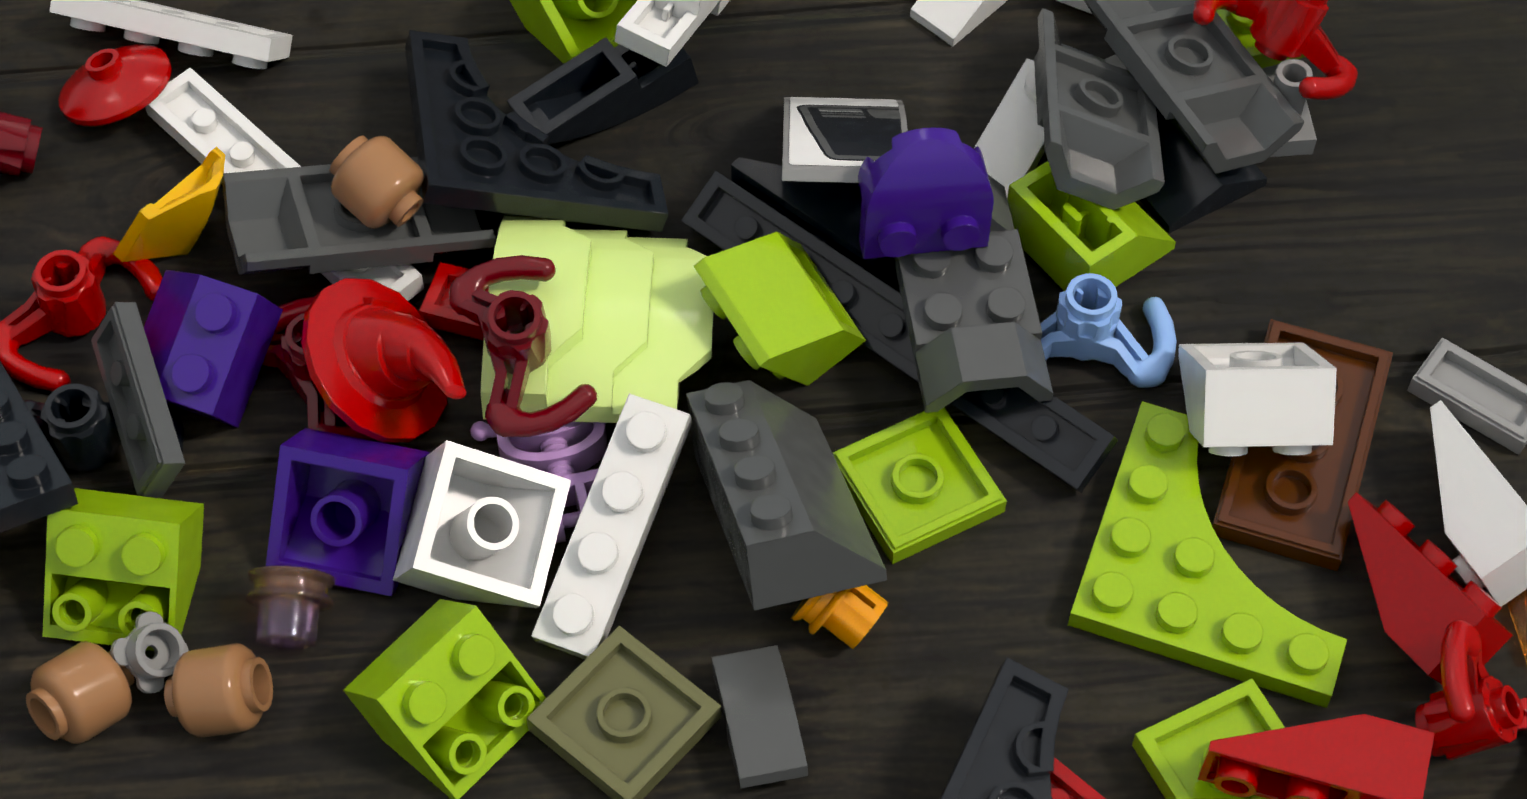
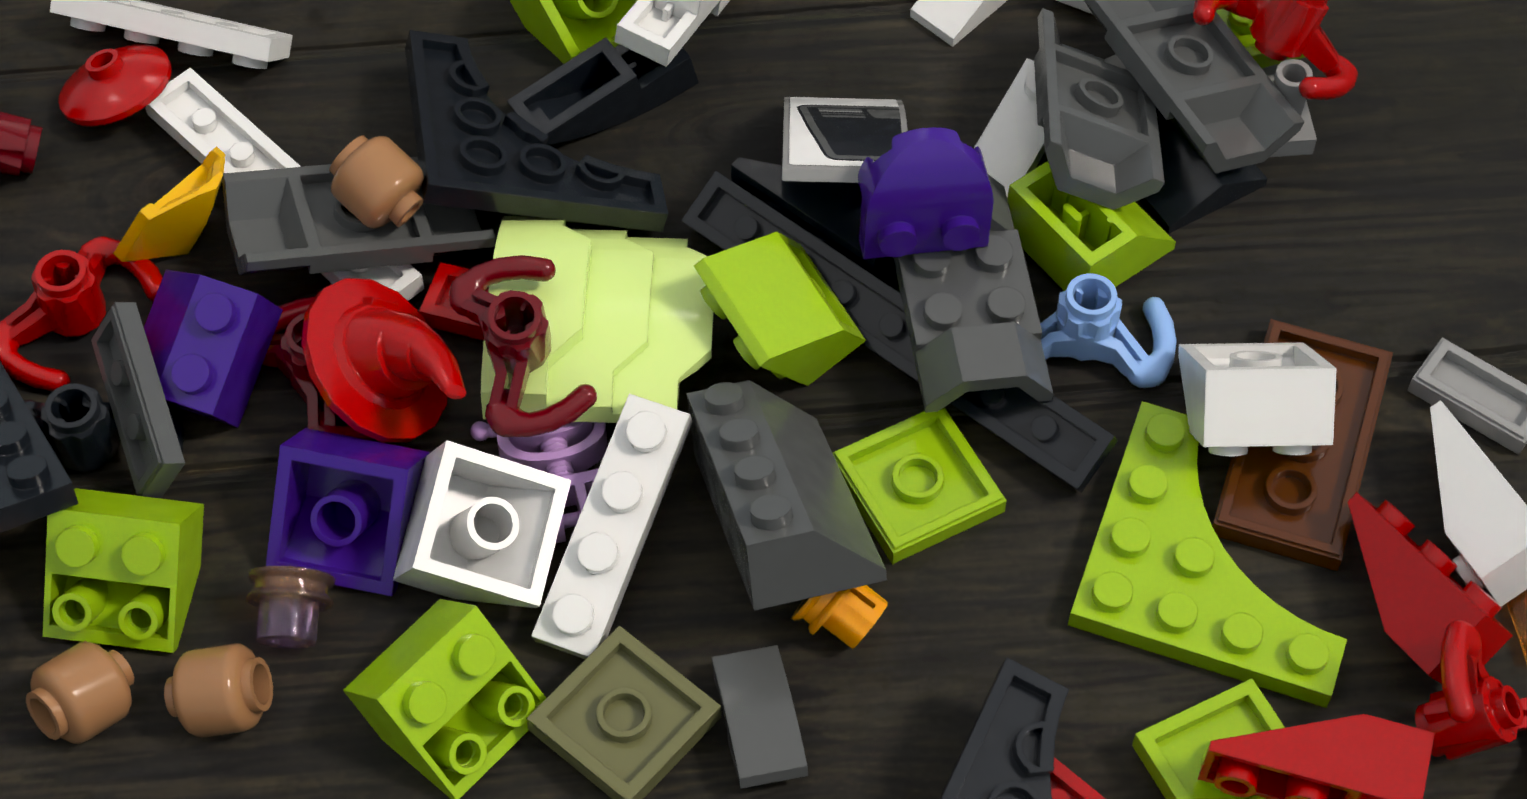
light grey plate [110,612,189,694] -> none

